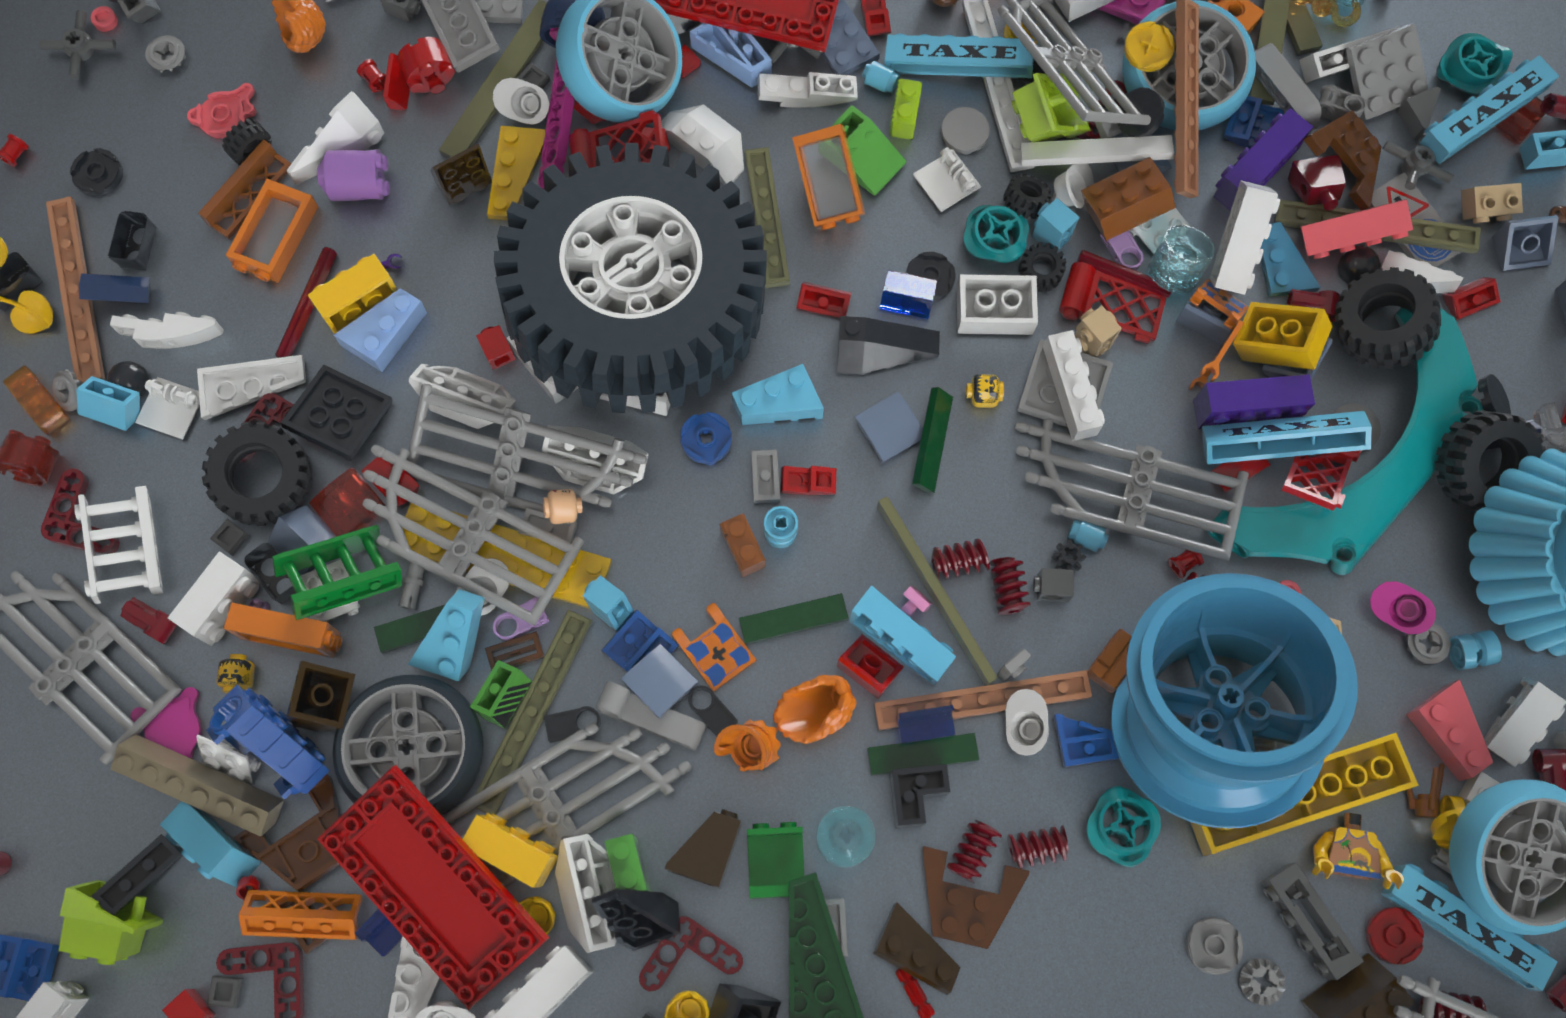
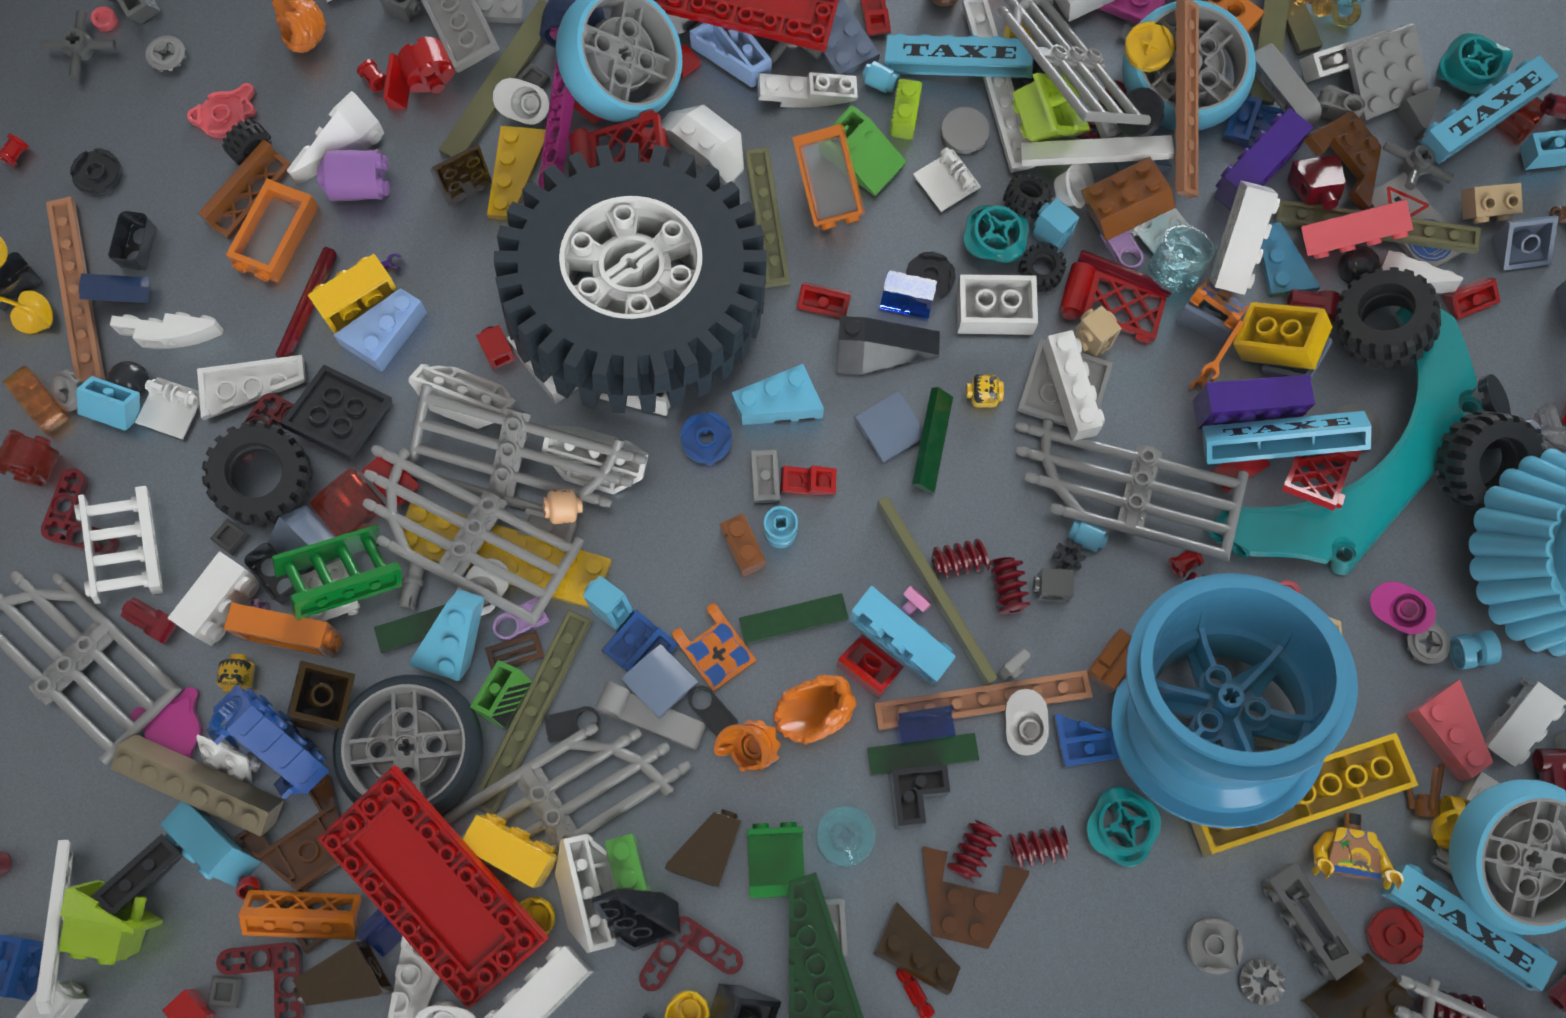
none -> white tile [35,840,74,1015]
none -> dark brown slope [293,941,394,1006]

